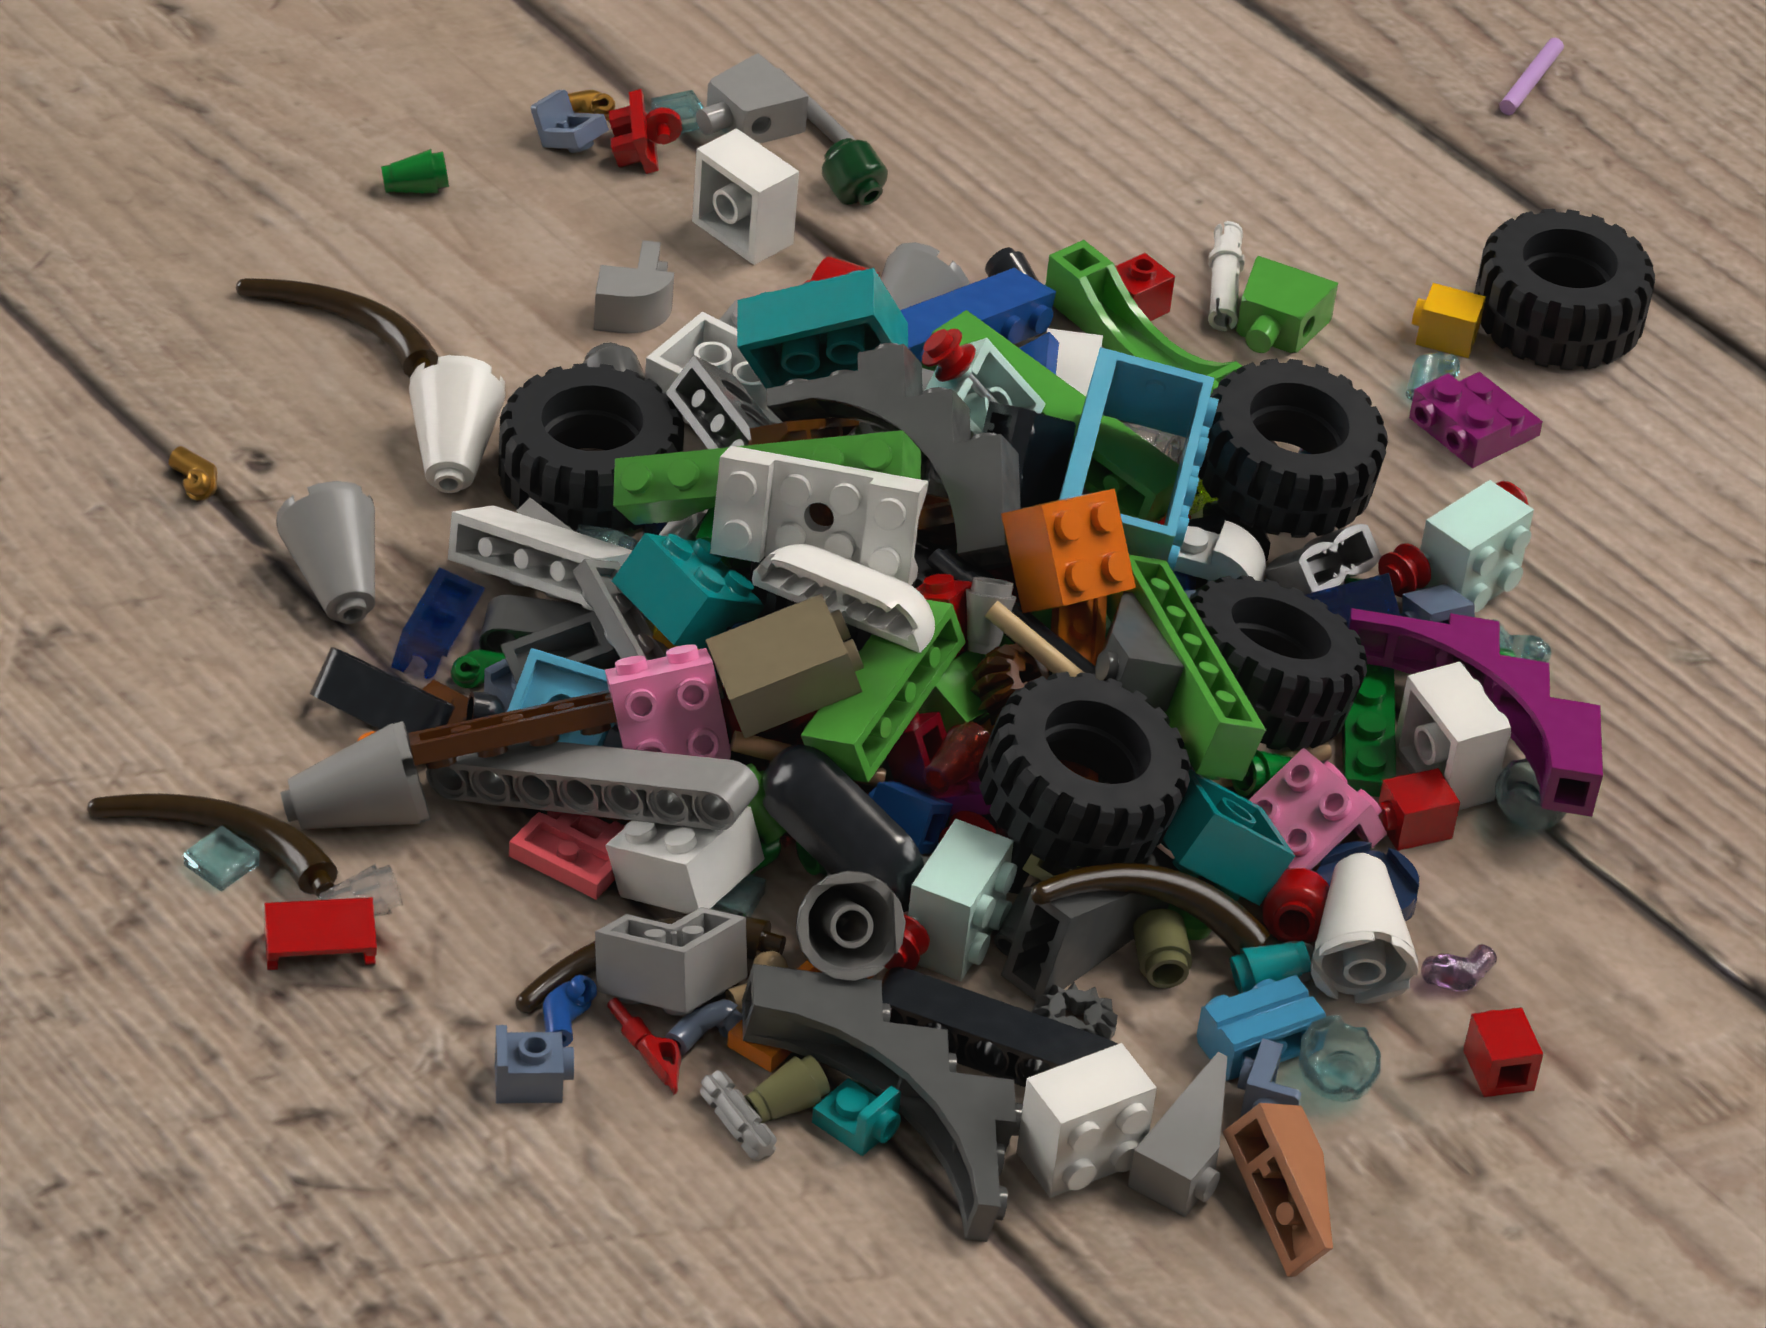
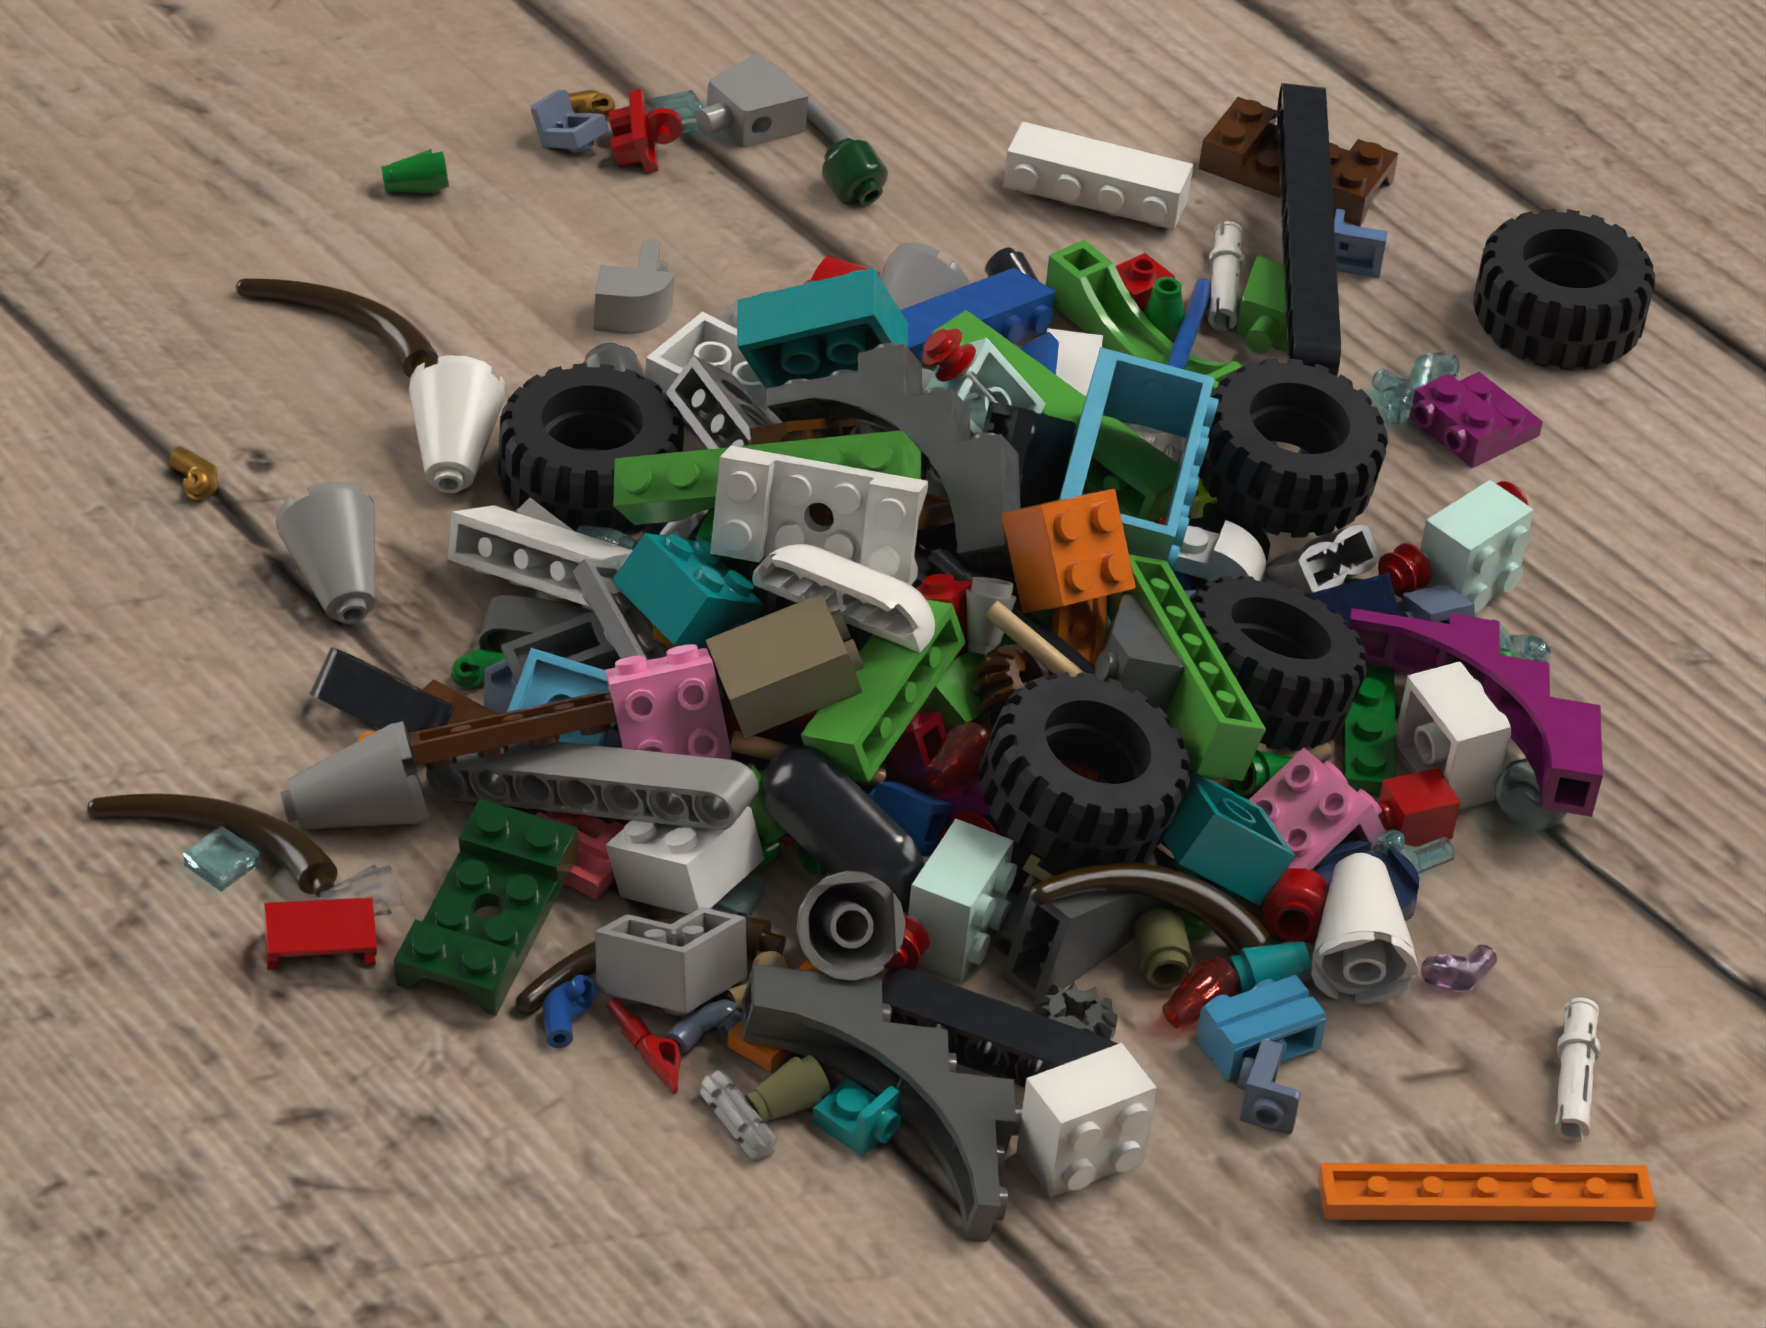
clear blue hinge [391,567,485,679] -> none
black hinge [466,691,506,721] -> none
sand blue brick [495,1025,574,1103] -> none
white brick [692,128,799,265] -> none
light grey slope [1128,1052,1228,1217] -> none
nougat slope [1223,1103,1333,1277] -> none
clear light blue hair [1298,1015,1381,1102] -> none
yellow brick [1411,283,1486,358] -> none
red brick [1463,1007,1544,1097] -> none
lavender bar [1499,38,1564,115] -> none
none -> dark green piece [393,799,579,1016]
none -> white brick [1003,121,1193,230]
none -> green cone [1143,277,1183,343]
none -> clear red cone [1162,956,1241,1030]
none -> blue bar [1167,279,1211,370]
none -> reddish brown piece [1199,97,1399,226]
none -> black beam [1277,83,1341,376]
none -> orange plate [1317,1163,1656,1222]
none -> medium blue bracket [1334,209,1388,278]
none -> clear light blue arm [1372,369,1414,424]
none -> clear light blue arm [1377,830,1455,874]
none -> white pin [1554,997,1601,1142]

